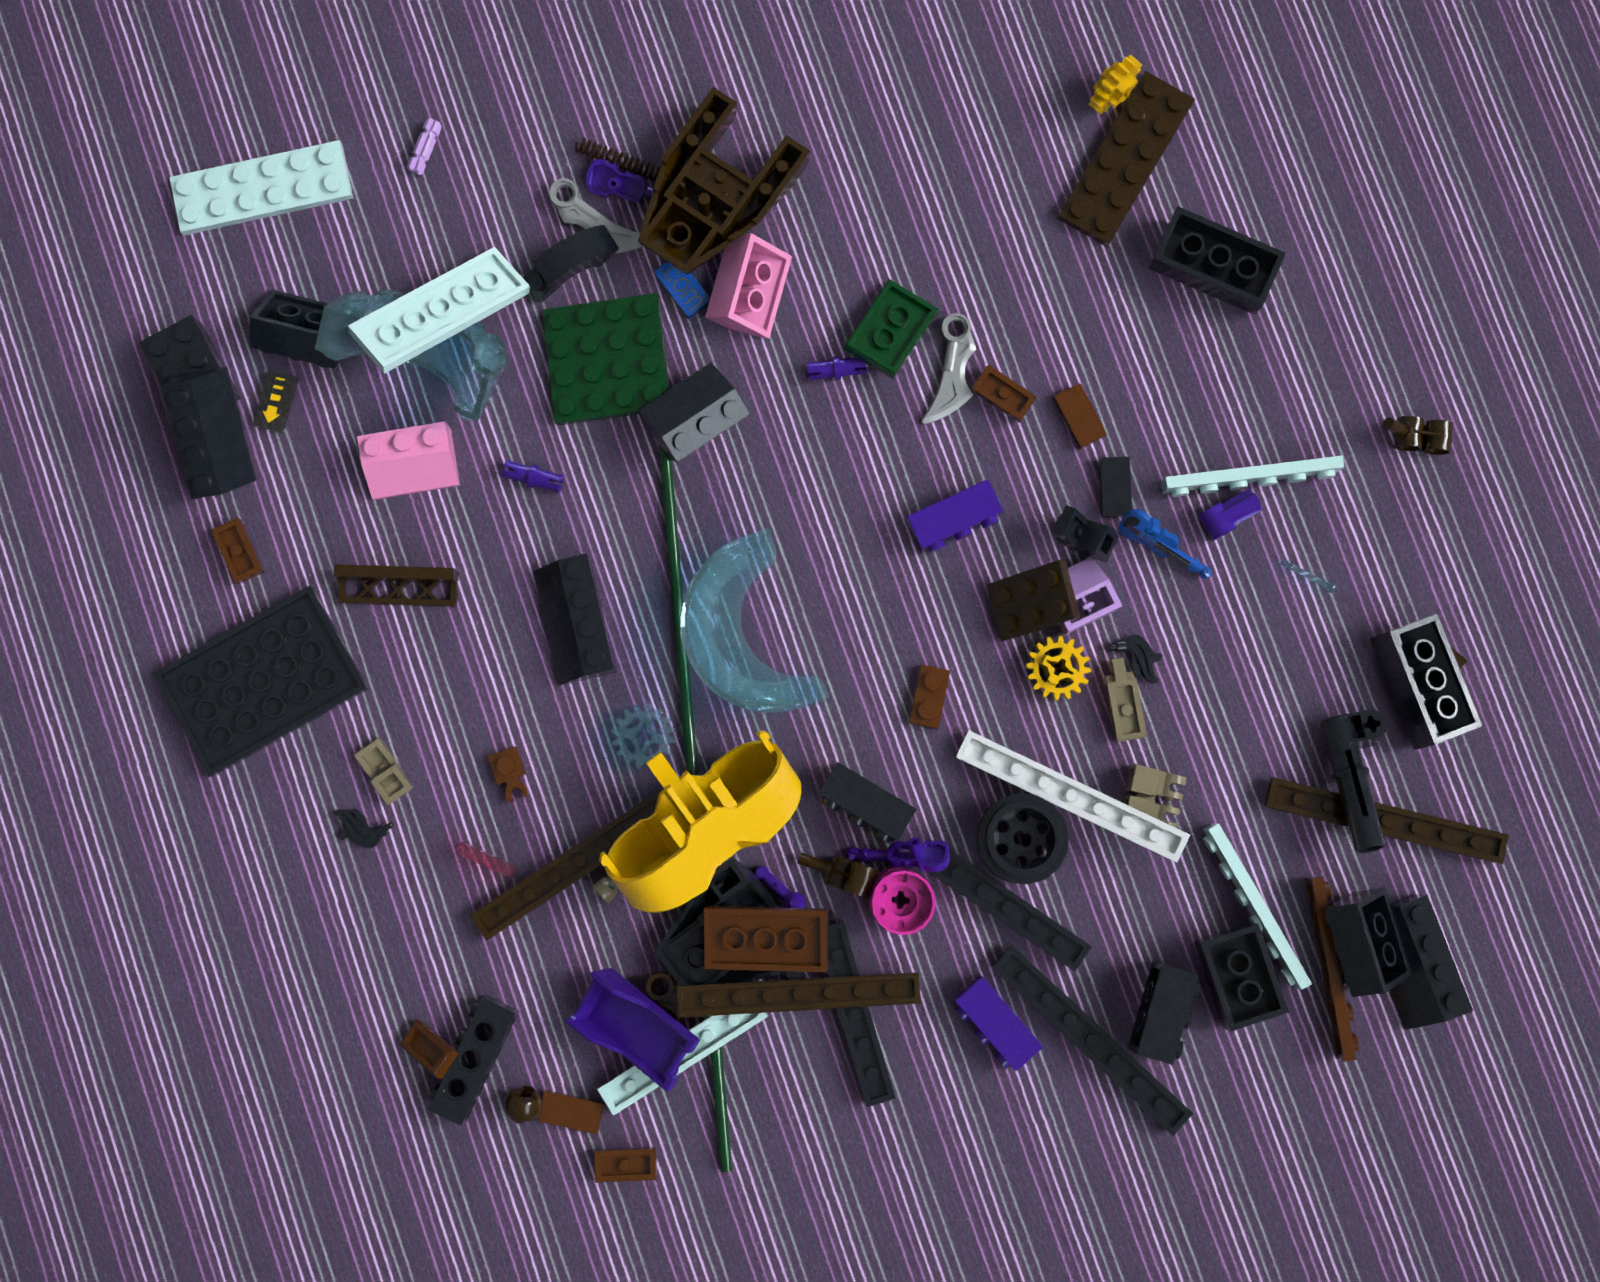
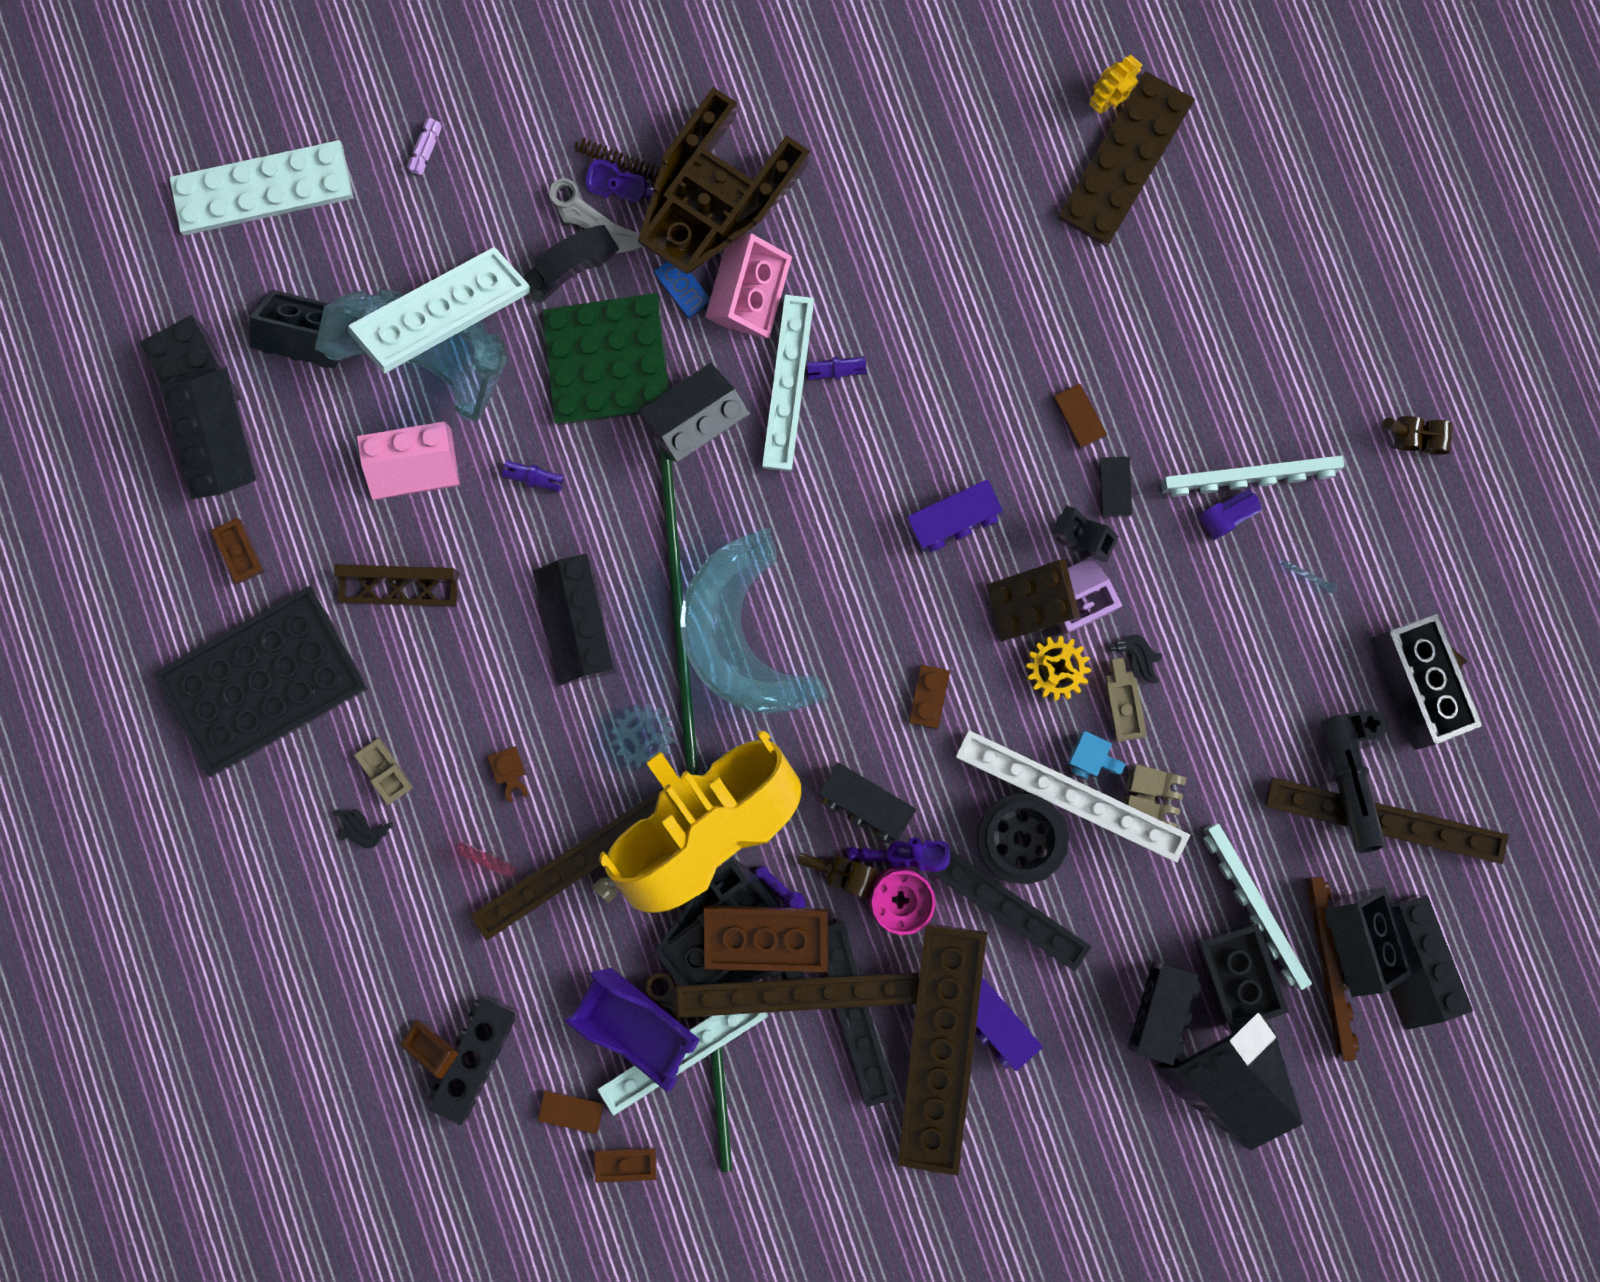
clear smoke tile [253,369,299,434] -> none
dark brown piece [504,1086,543,1124] -> none
dark green tile [843,279,939,379] -> none
light grey piece [922,313,976,424] -> none
reddish brown plate [971,364,1037,423] -> none
black plate [991,945,1194,1136] -> none
blue piece [1118,509,1212,579] -> none
black brick [1148,206,1286,315] -> none
none -> light aqua plate [762,295,814,472]
none -> dark brown plate [898,923,988,1176]
none -> dark azure brick [1066,731,1126,780]
none -> black wedge [1156,1010,1303,1150]

